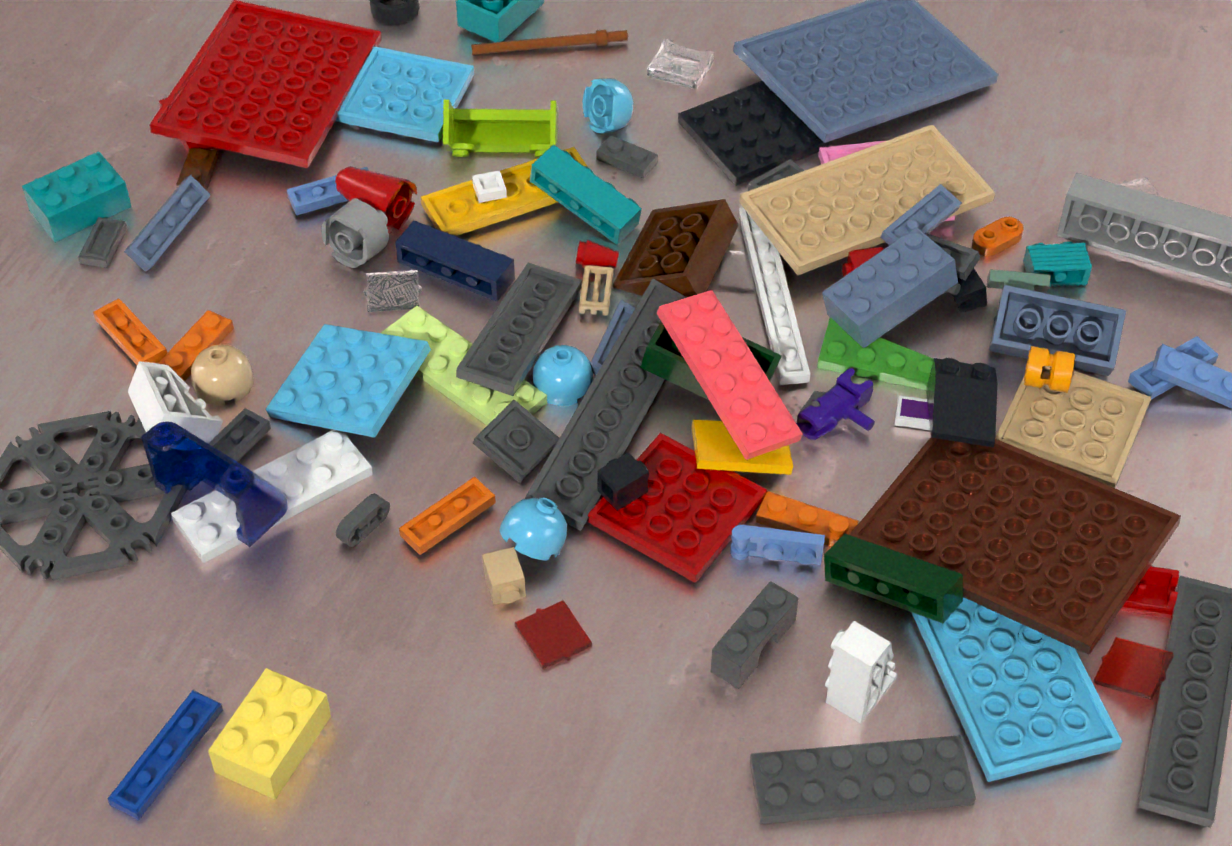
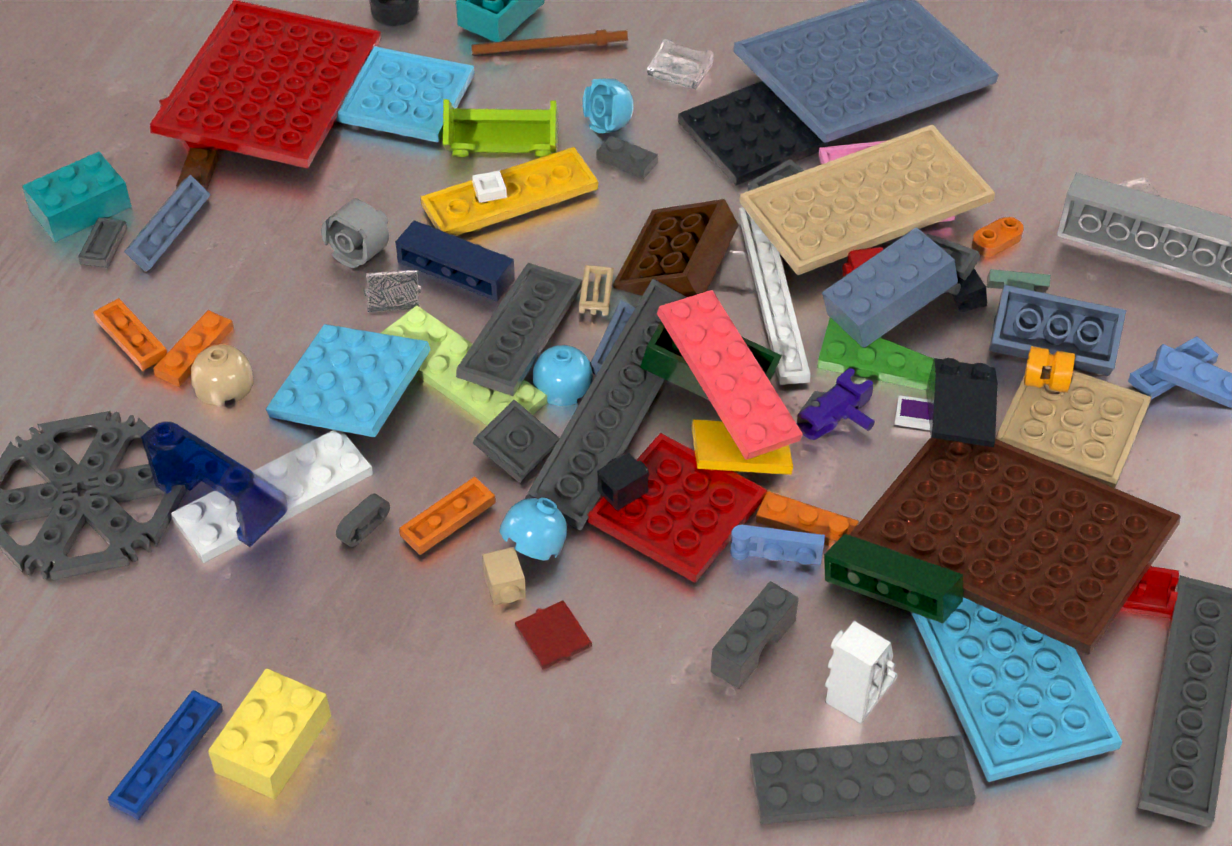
white wedge [128,361,223,451] -> none
dark grey plate [204,408,271,469] -> none
medium blue plate [287,167,368,216] -> none
red cone [335,166,417,234] -> none
teal brick [530,144,642,245] -> none
red cone [575,240,619,269] -> none
sand blue plate [881,184,961,246] -> none
teal brick [1023,241,1092,288] -> none
clear red piece [1094,637,1174,700] -> none

